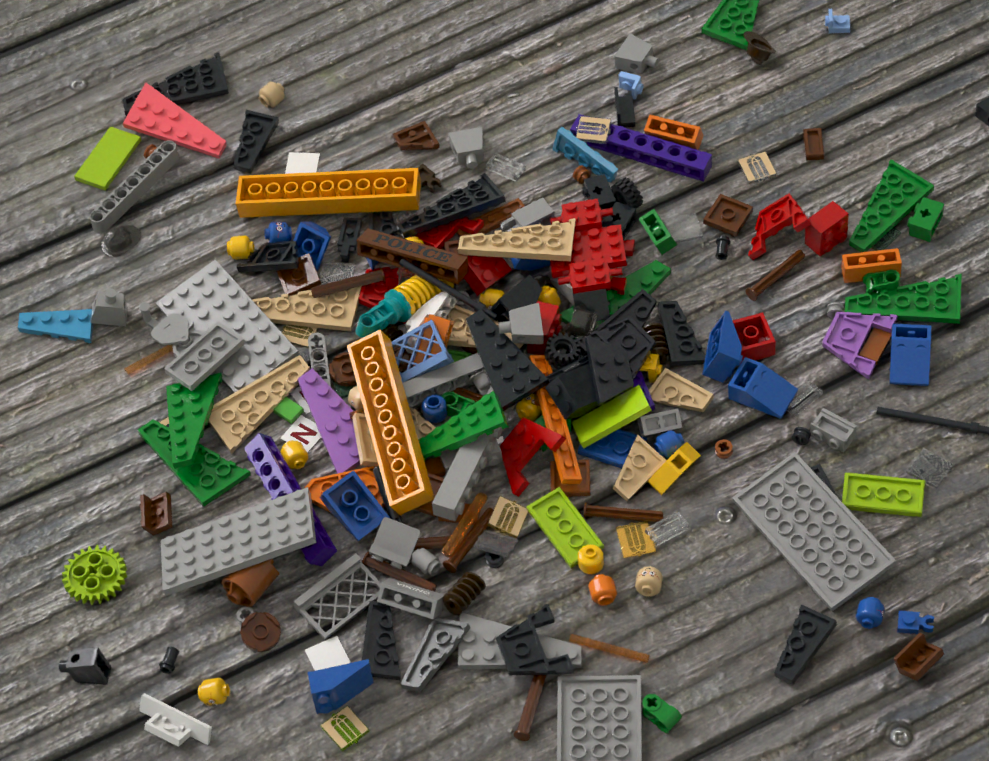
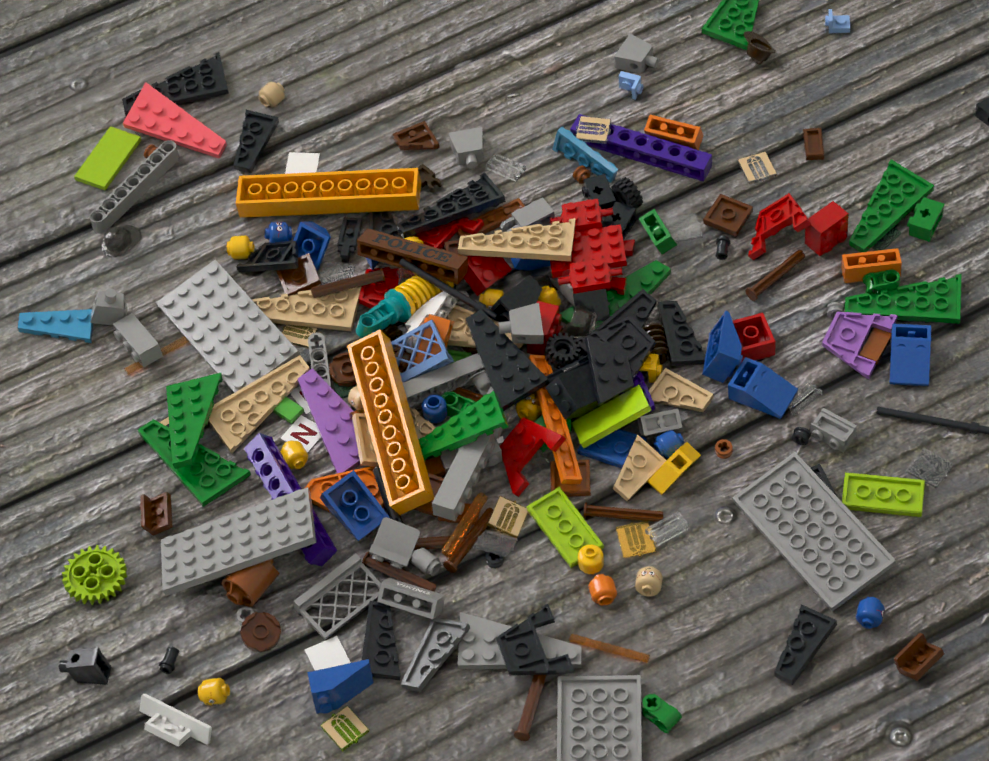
light grey plate [139,302,245,391] -> none
dark brown piece [443,572,486,615] -> none
black panel [614,87,636,128] -> none
blue plate [897,611,934,634] -> none
none -> light grey brick [113,313,163,367]

